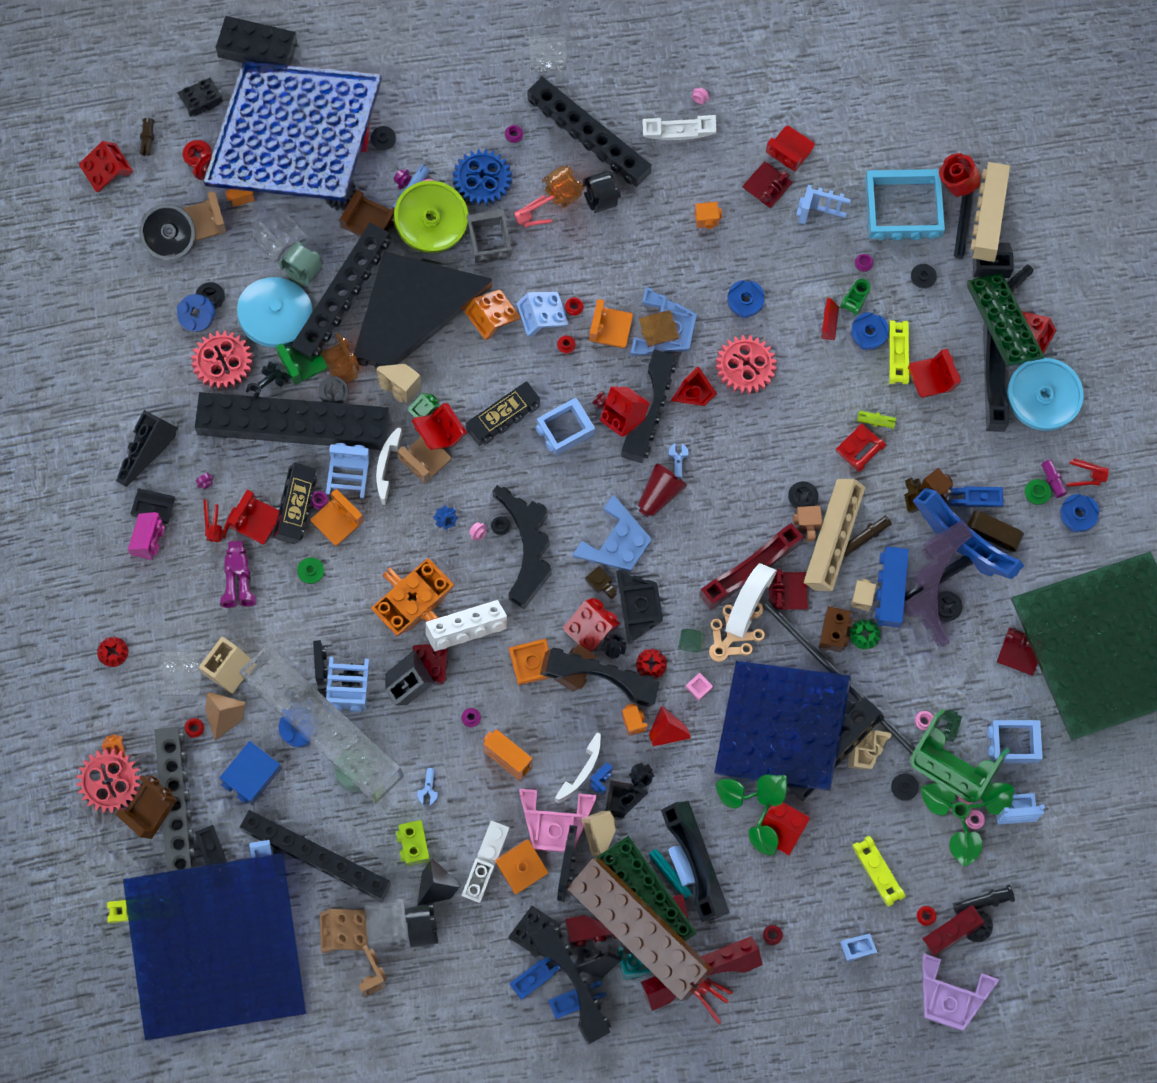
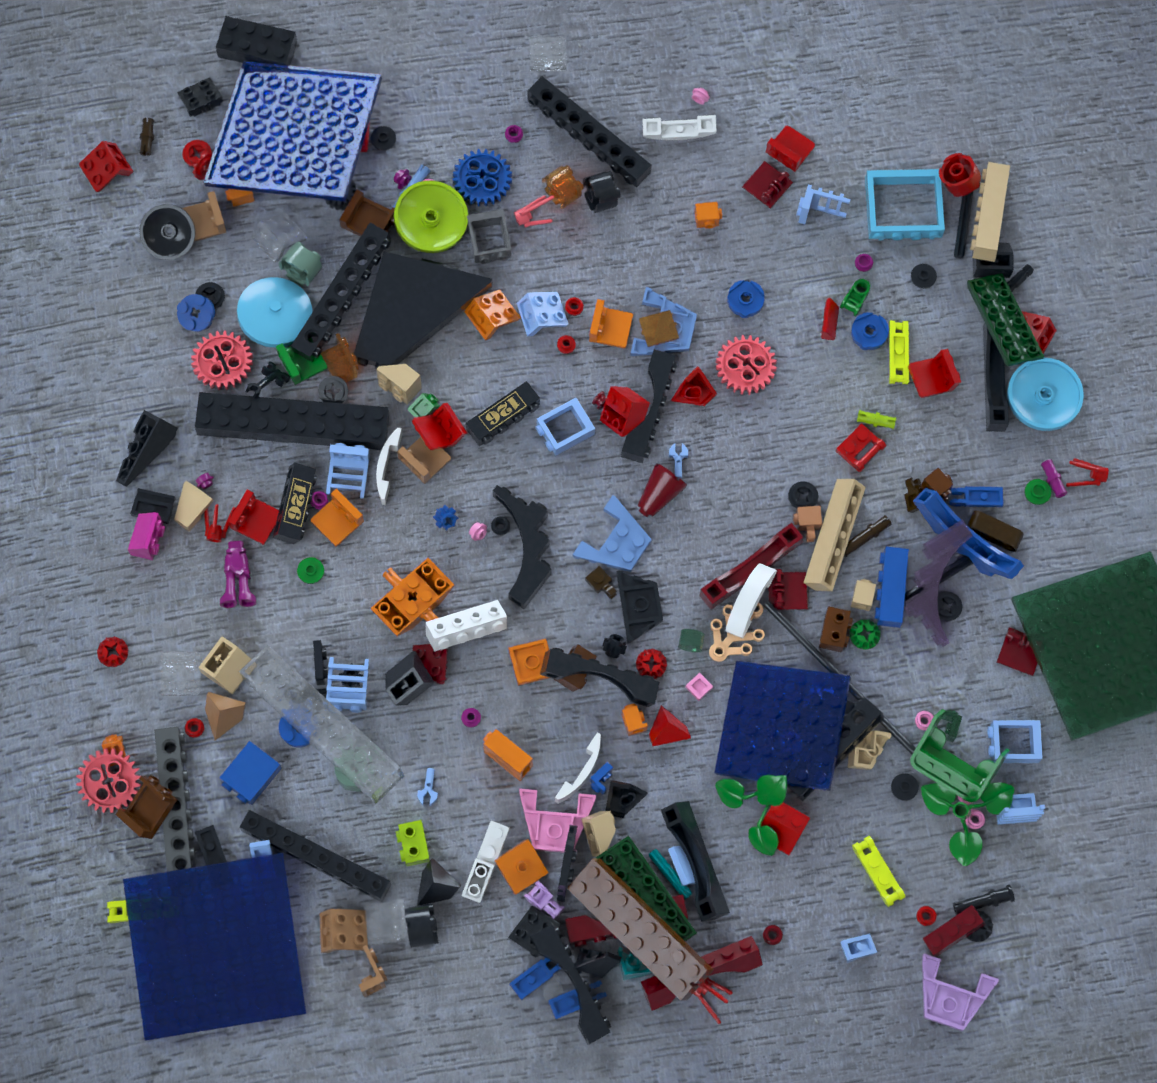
bracket [563,598,621,653] -> none
black gear [629,762,655,788] -> none
blue plate [1060,494,1099,533] -> none
none -> tan slope [174,481,213,532]
none -> lavender connector [524,881,565,920]

